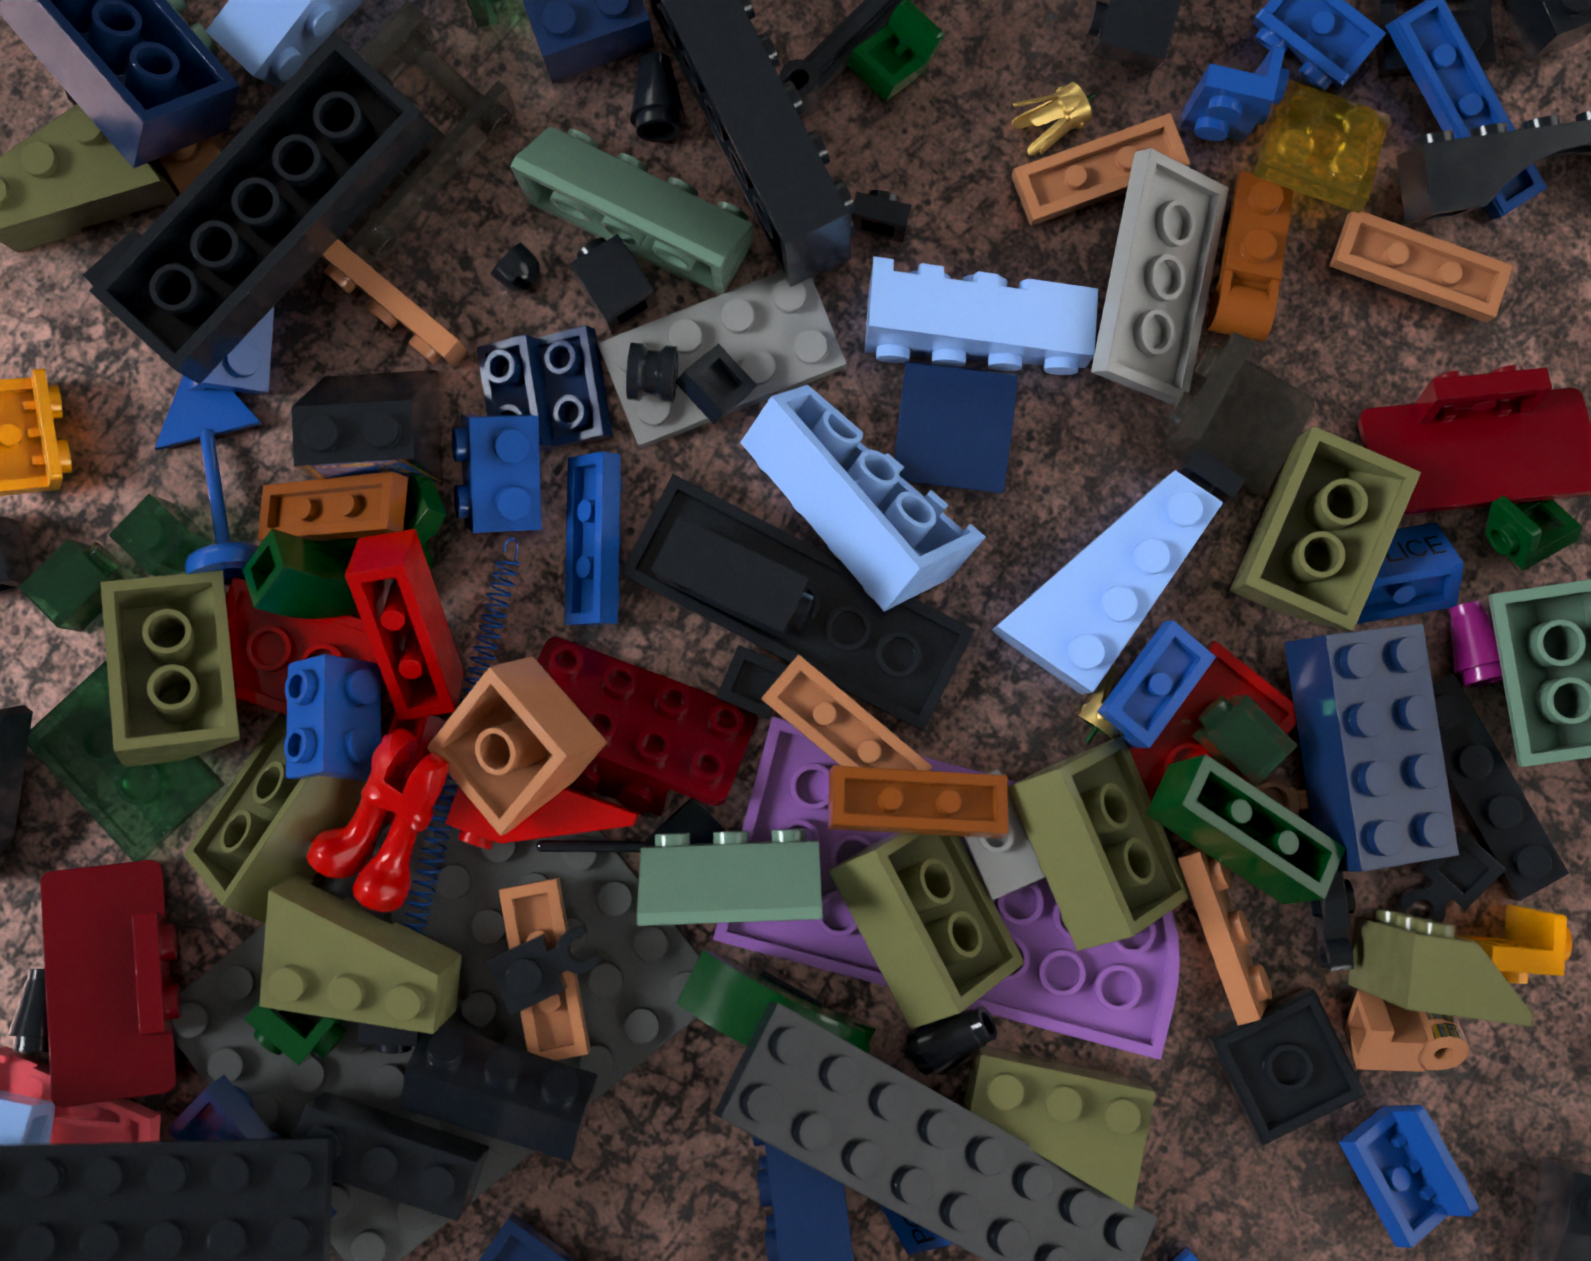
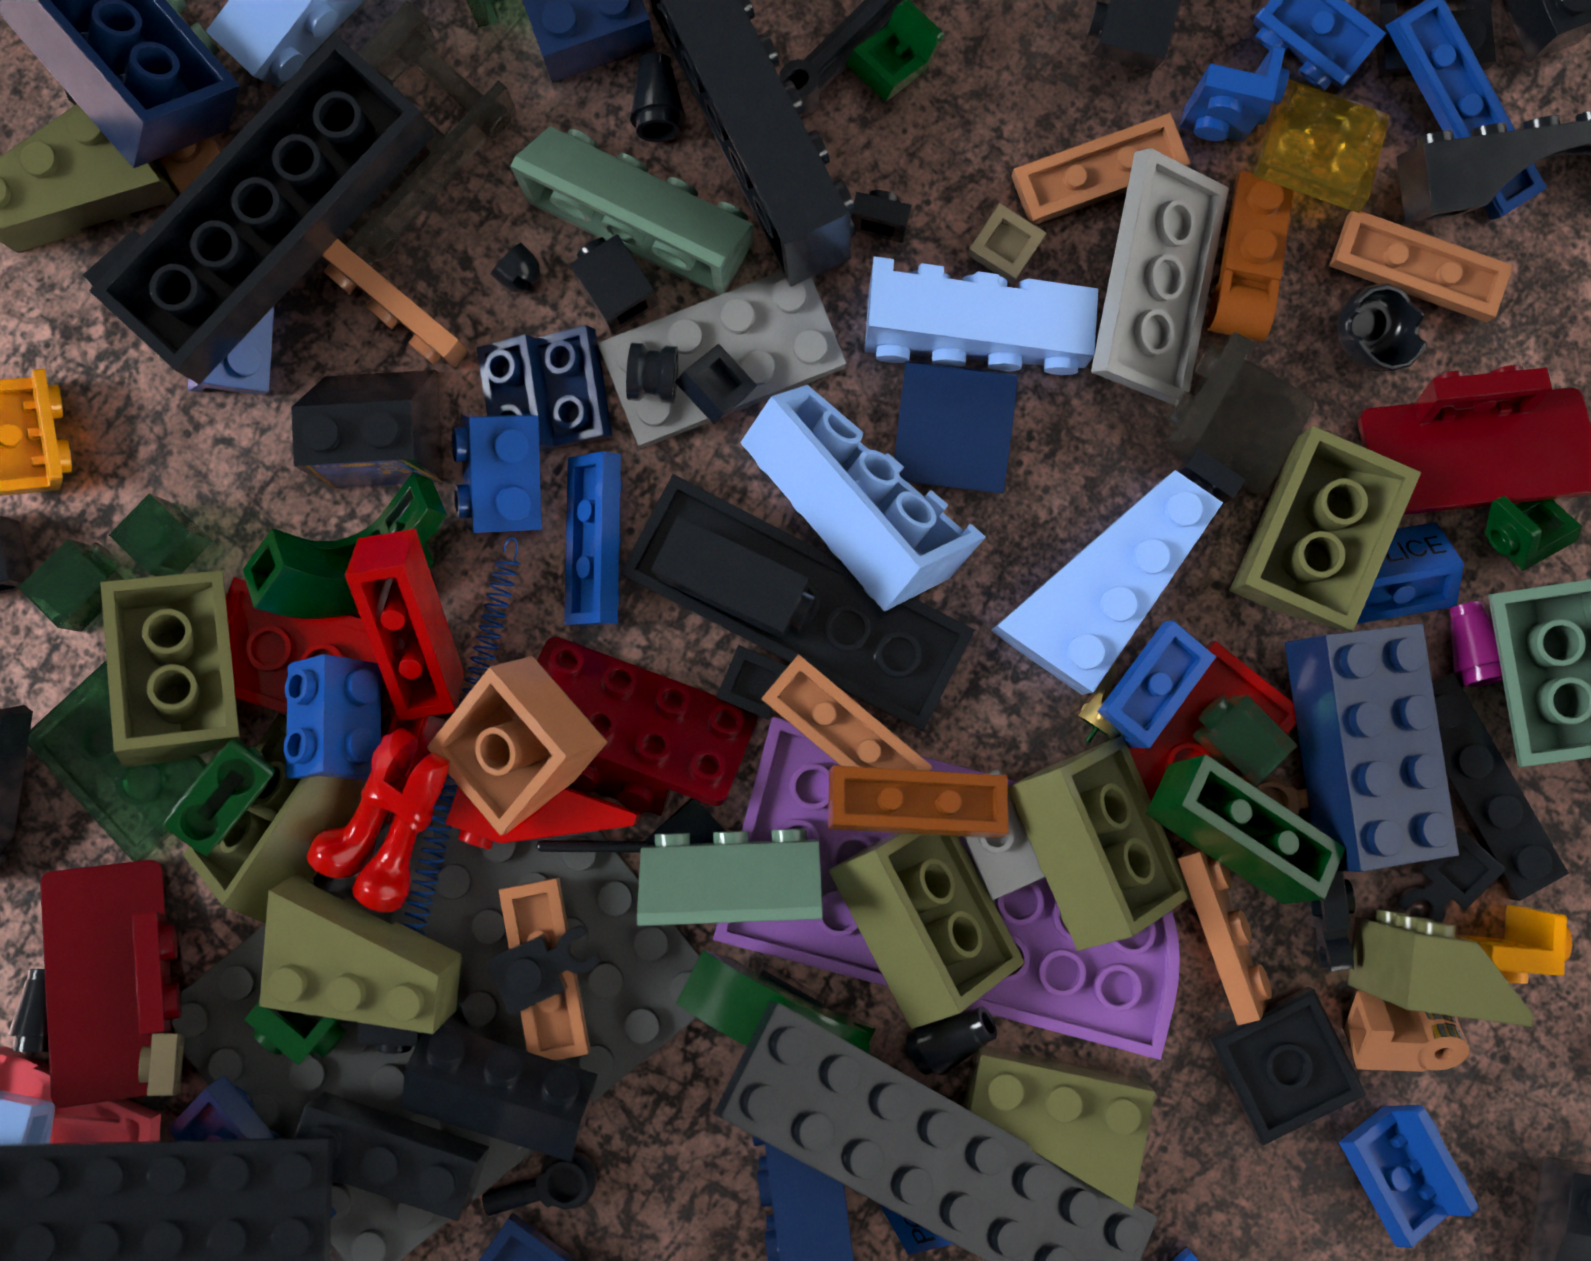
blue piece [154,375,263,585] -> none
dark orange plate [257,471,408,541] -> none
pearl gold piece [1012,82,1096,156] -> none
none -> dark tan plate [138,1034,185,1096]
none -> dark green piece [162,739,275,856]
none -> black plate [482,1151,597,1216]
none -> dark tan plate [967,203,1046,285]
none -> black hair [1337,283,1427,372]

